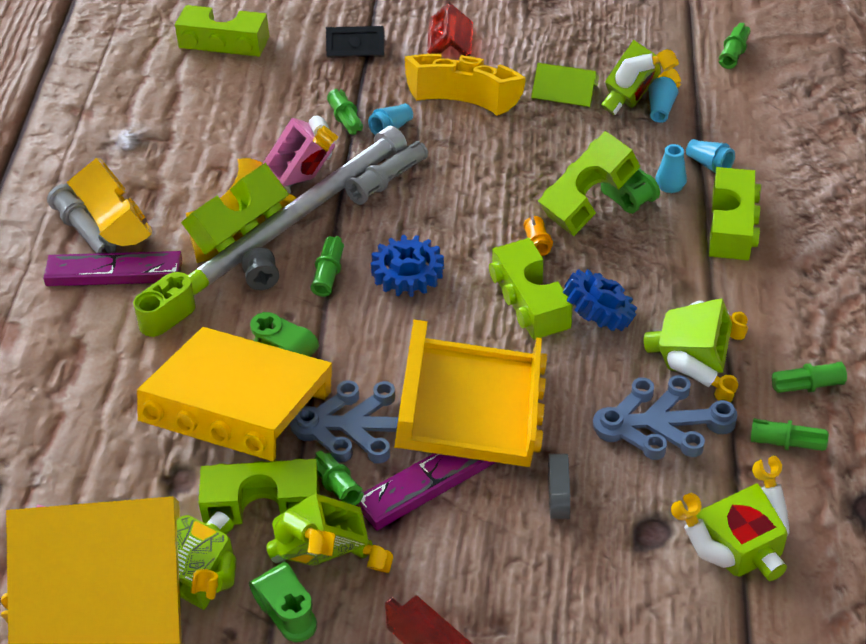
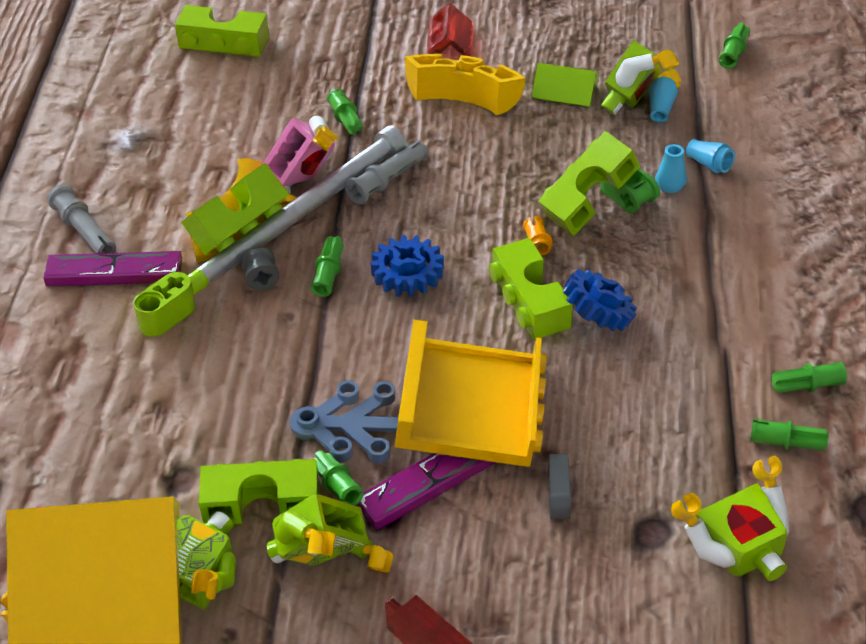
yellow brick [67,158,152,246] -> none
yellow panel [137,327,332,461] -> none
bright green piece [249,561,317,642] -> none
bright green piece [250,312,319,357] -> none
black panel [326,26,385,58] -> none
medium azure cone [368,103,413,135] -> none
sand blue plant [593,375,737,460] -> none
lime torso [644,298,748,403] -> none
lime arch [709,167,761,260] -> none

